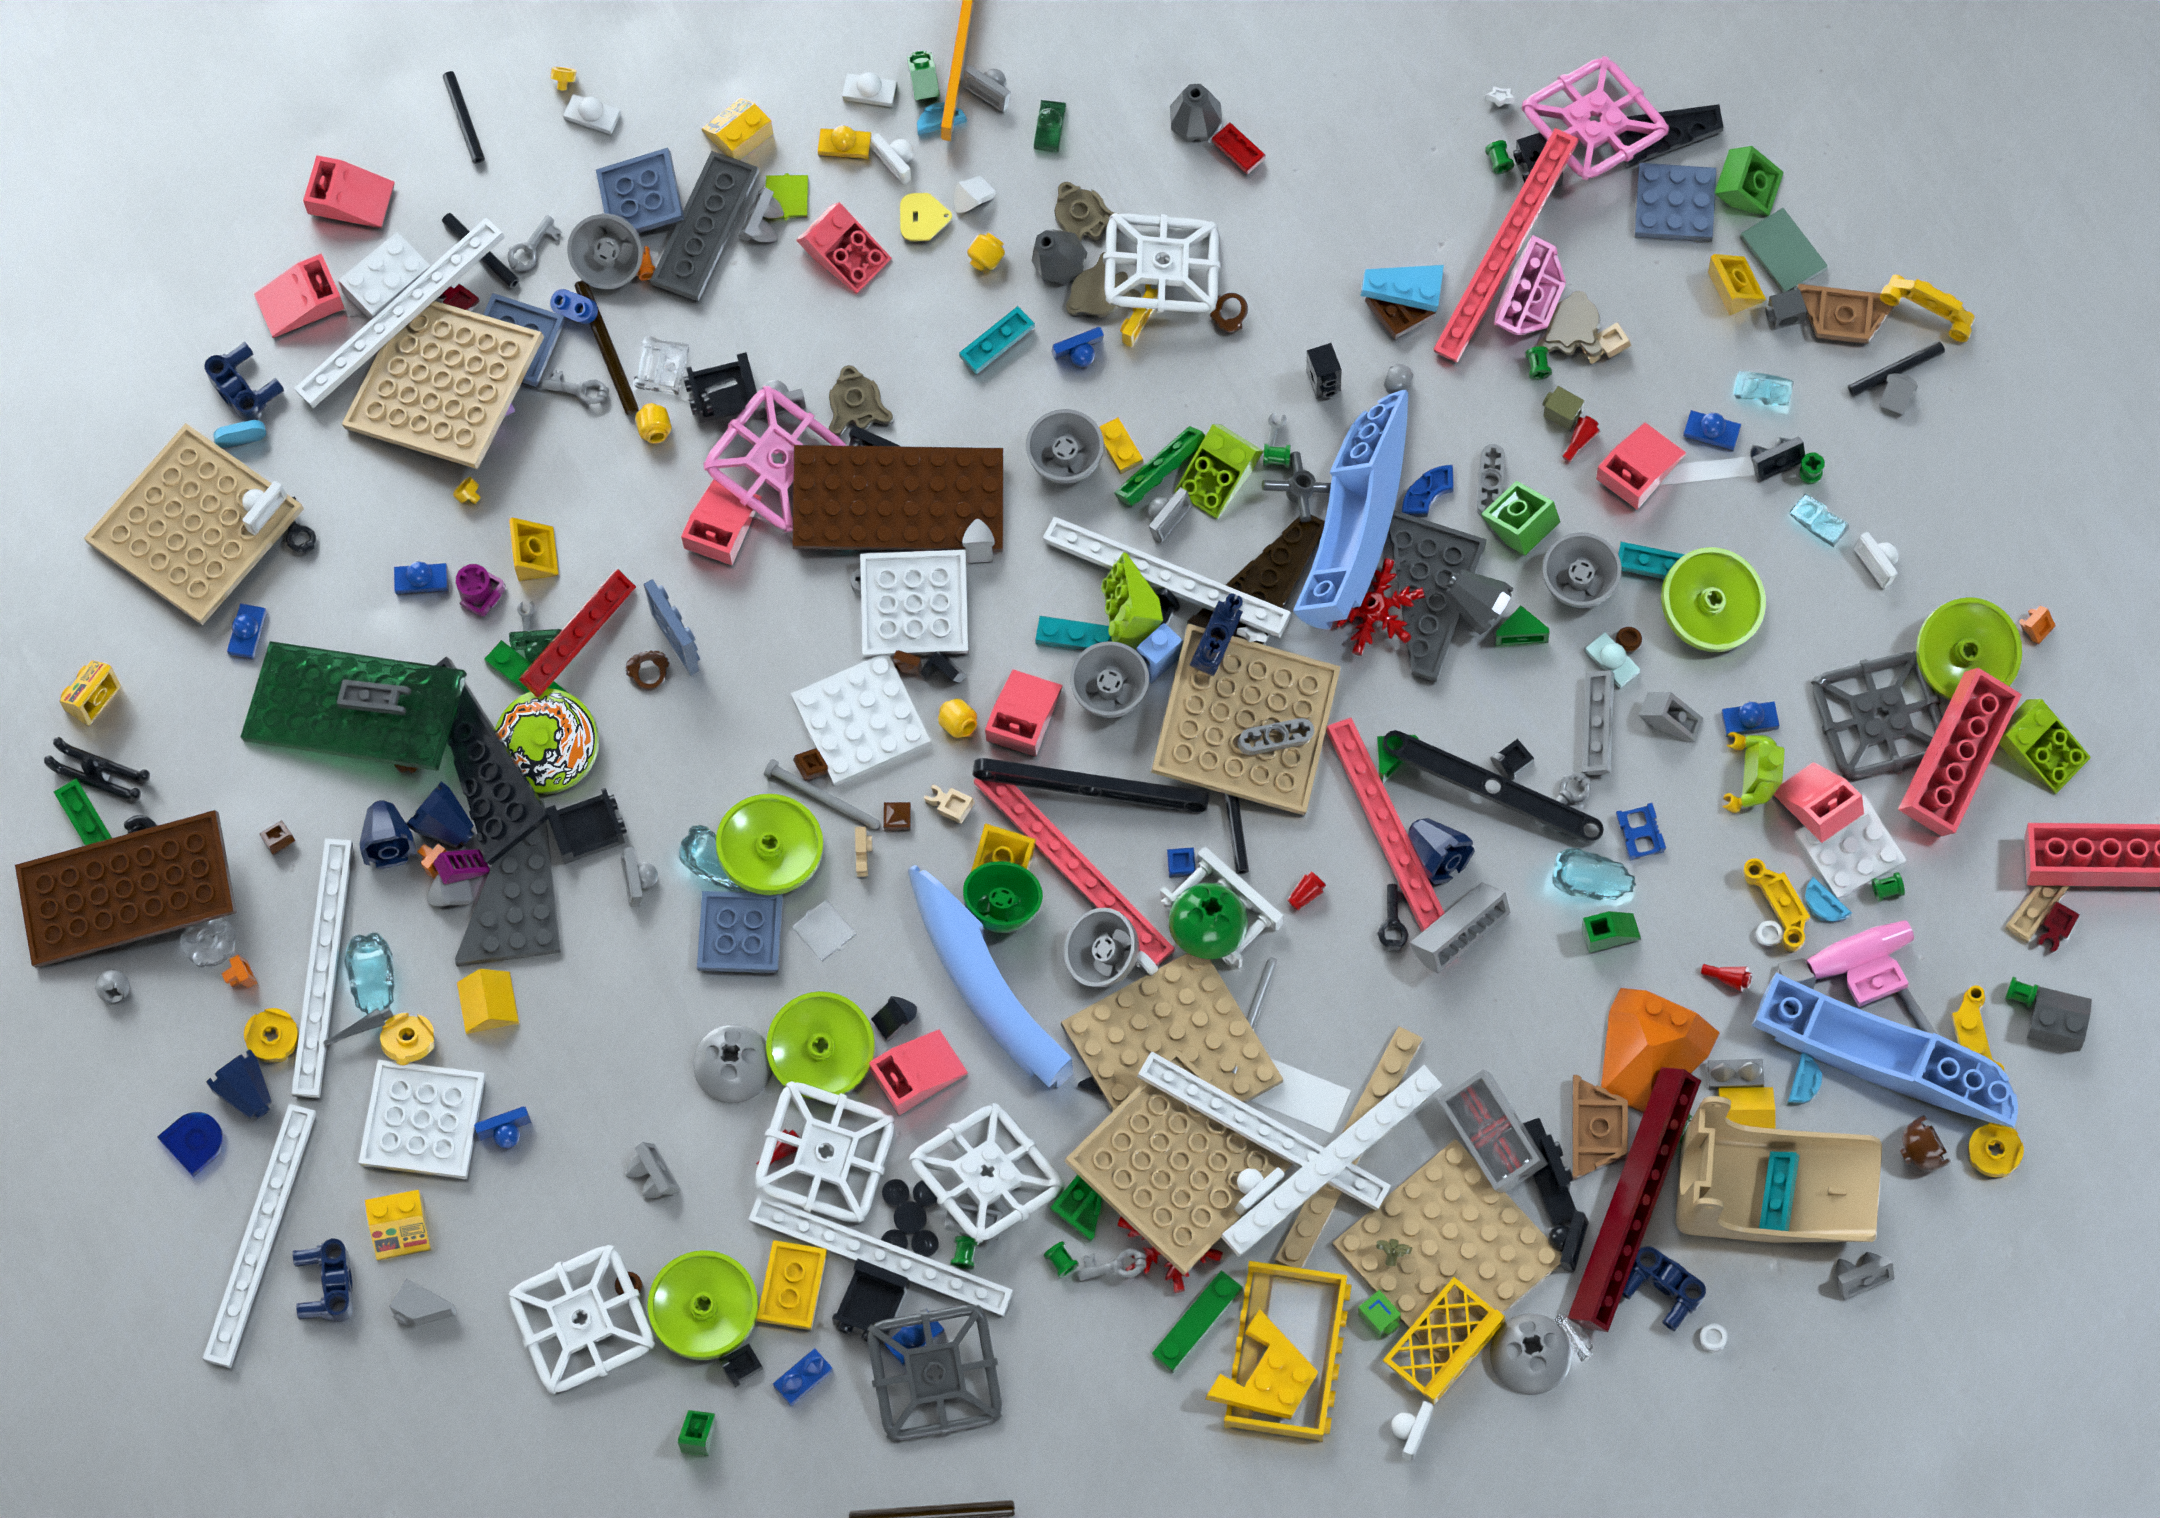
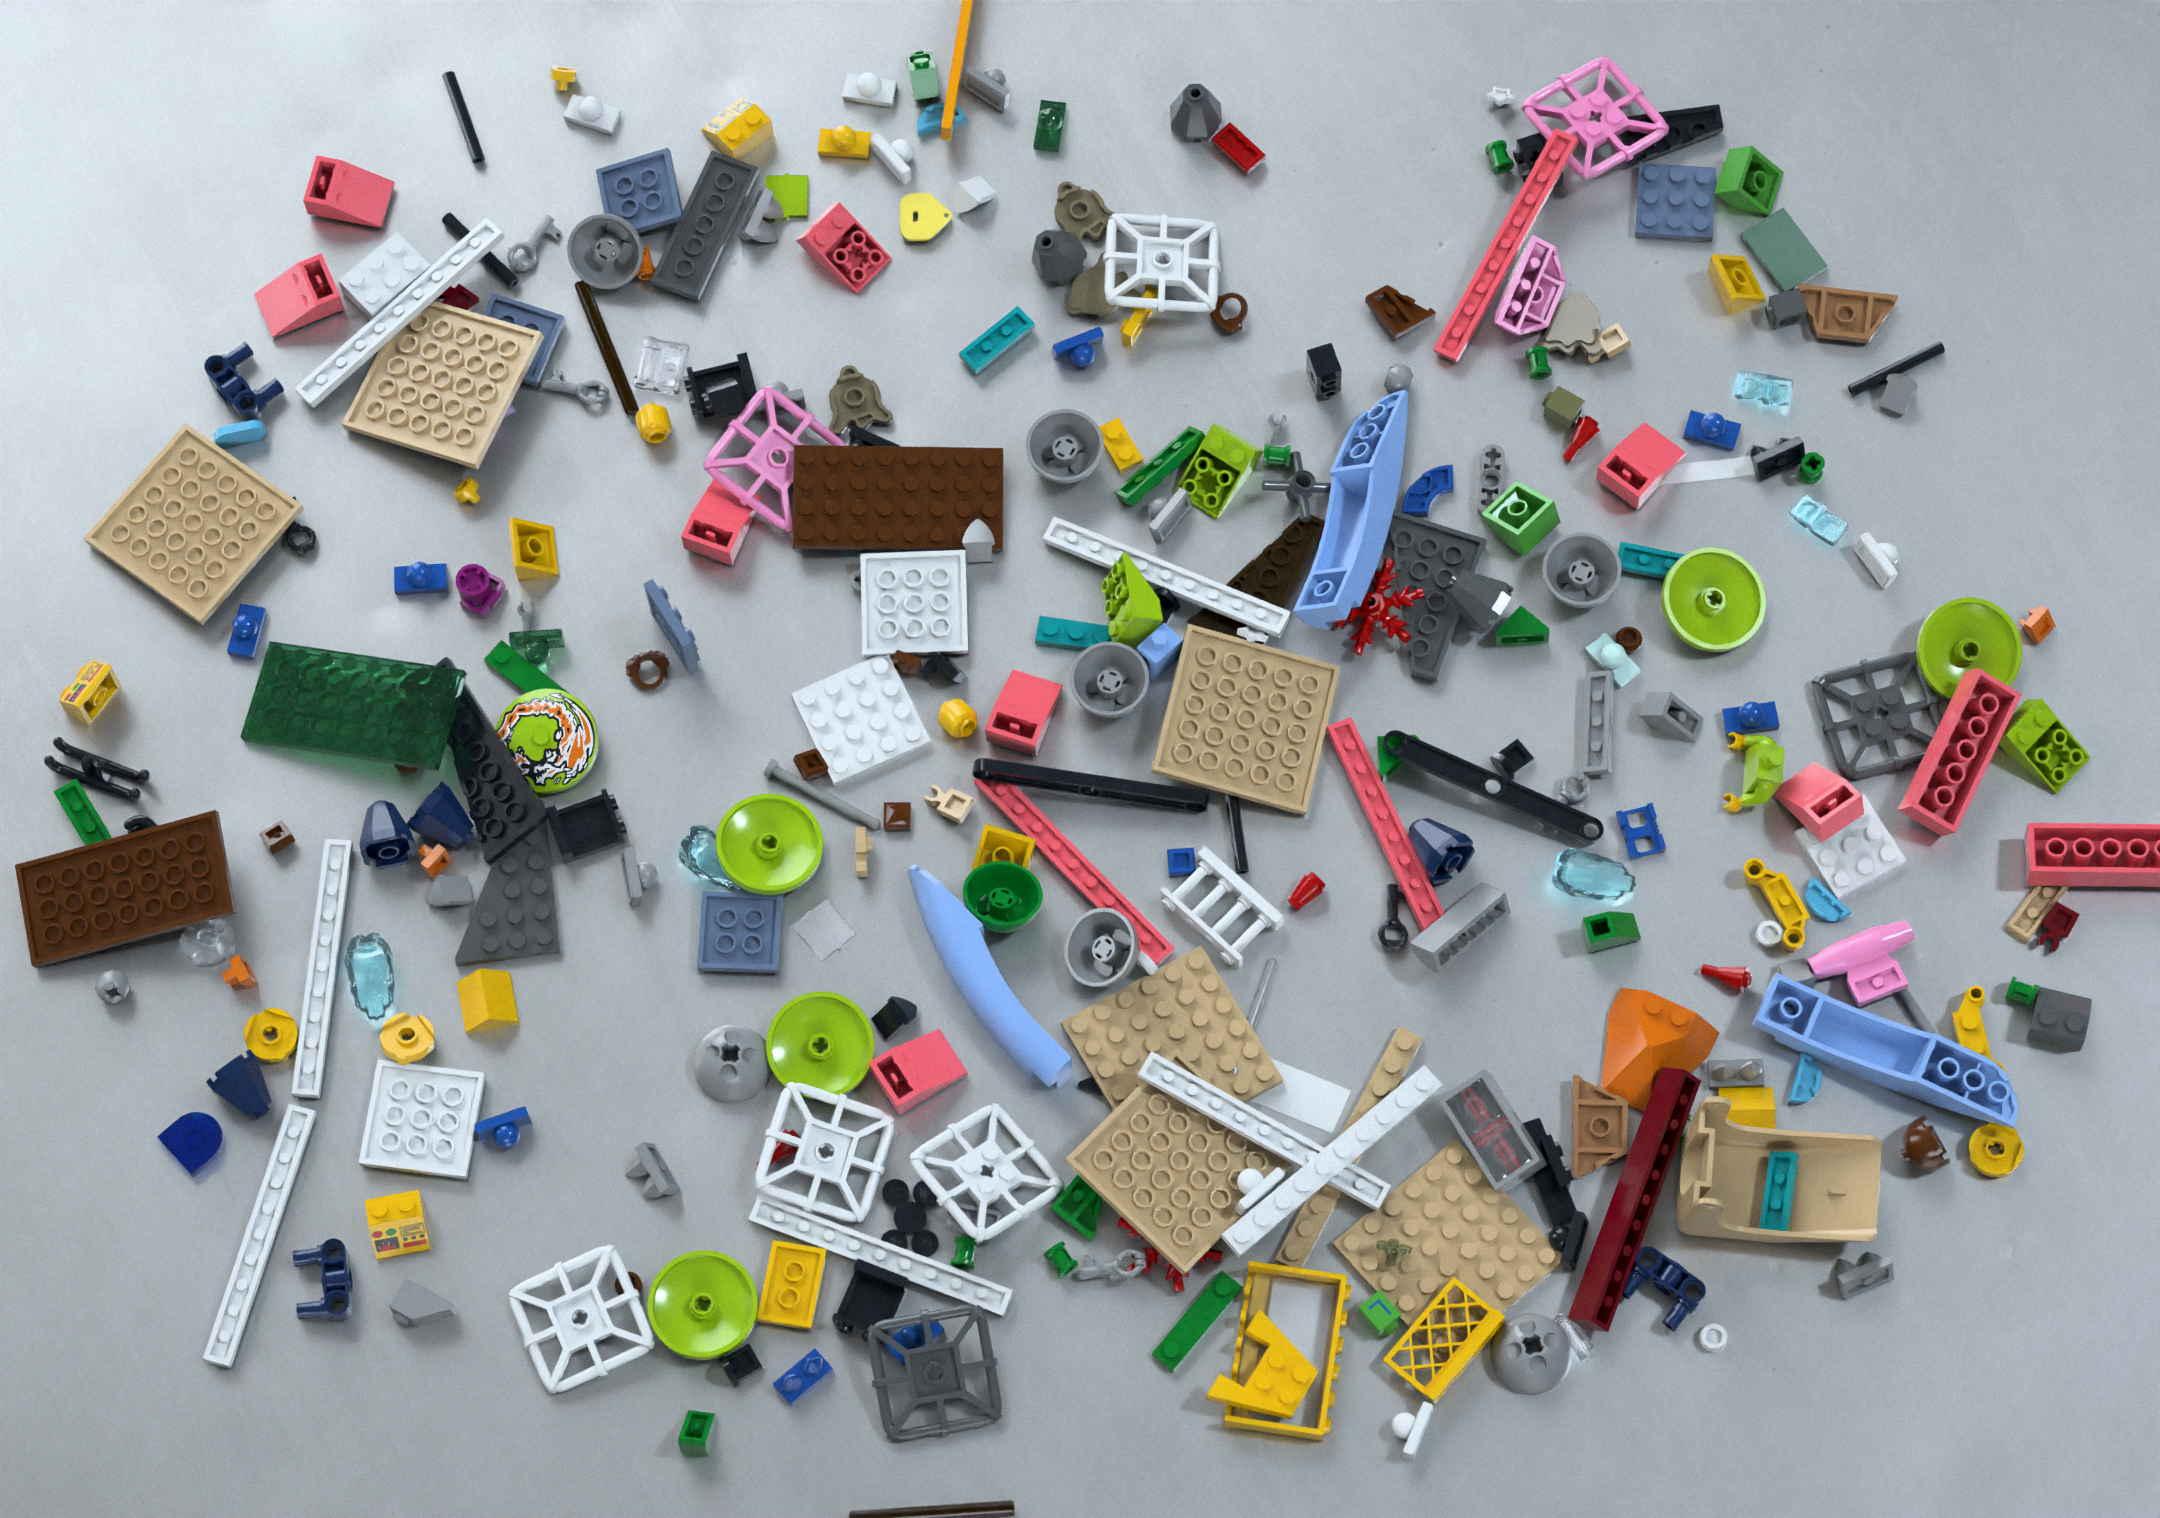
white tile [242,481,287,536] -> none
dark grey piece [323,1007,394,1046] -> none
dark grey hinge [337,679,411,715] -> none
magenta slope [433,849,490,885] -> none
red tile [518,569,636,698] -> none
plate [550,289,598,324] -> none
yellow head [967,232,1005,272] -> none
green piece [1168,883,1248,959] -> none
dark blue piece [1189,593,1243,677] -> none
light grey beam [1238,718,1314,755] -> none
medium azure wing [1360,265,1444,312] -> none
green bush [1871,872,1905,902] -> none
yellow plate [1880,274,1975,342] -> none

